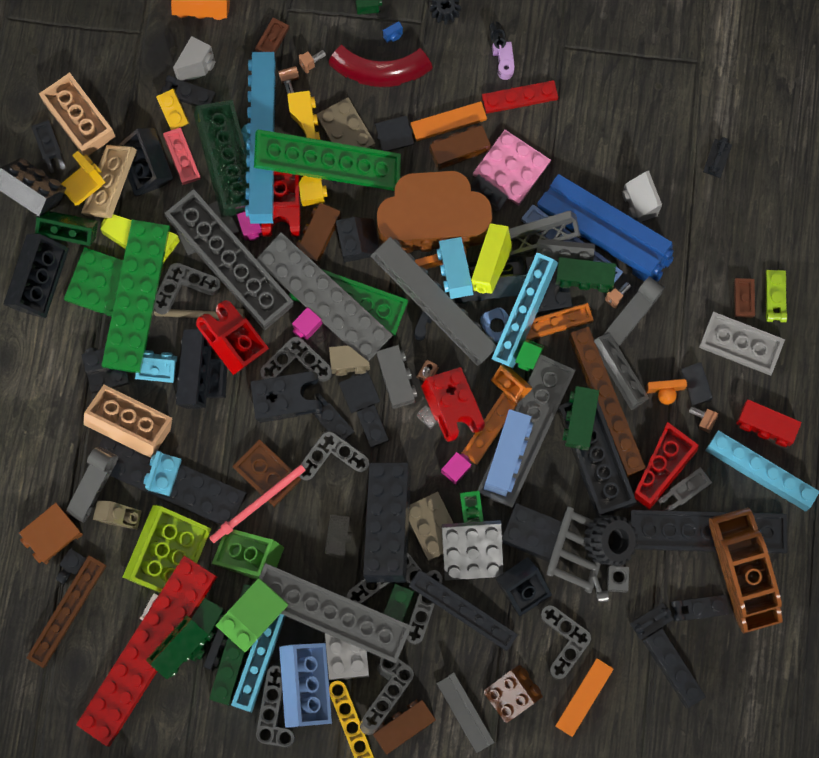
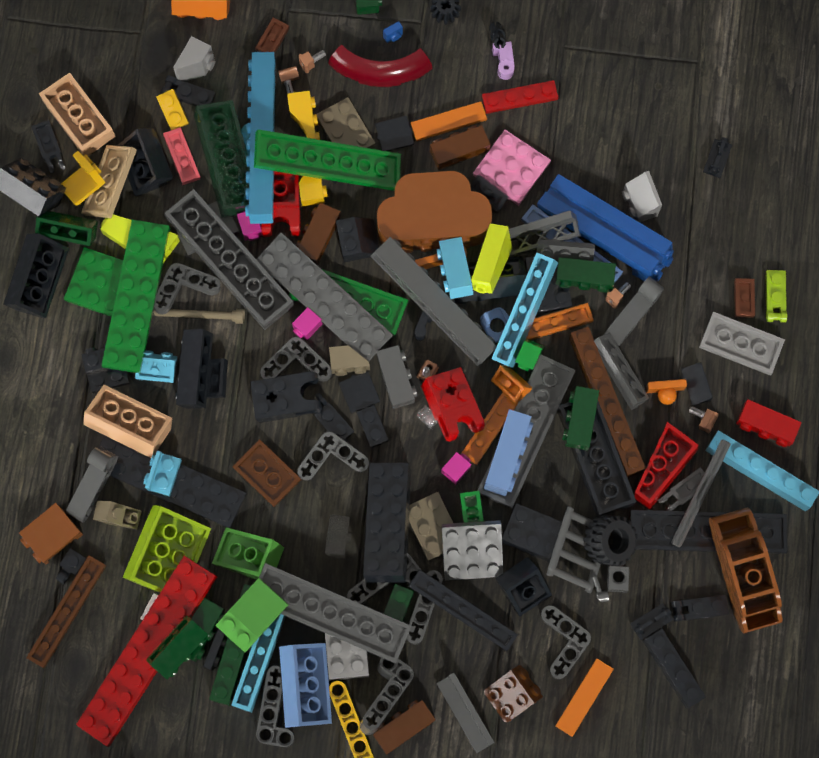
red brick [196,300,269,375] -> none
coral bar [209,465,306,543] -> none
none -> dark grey axle [671,440,731,547]

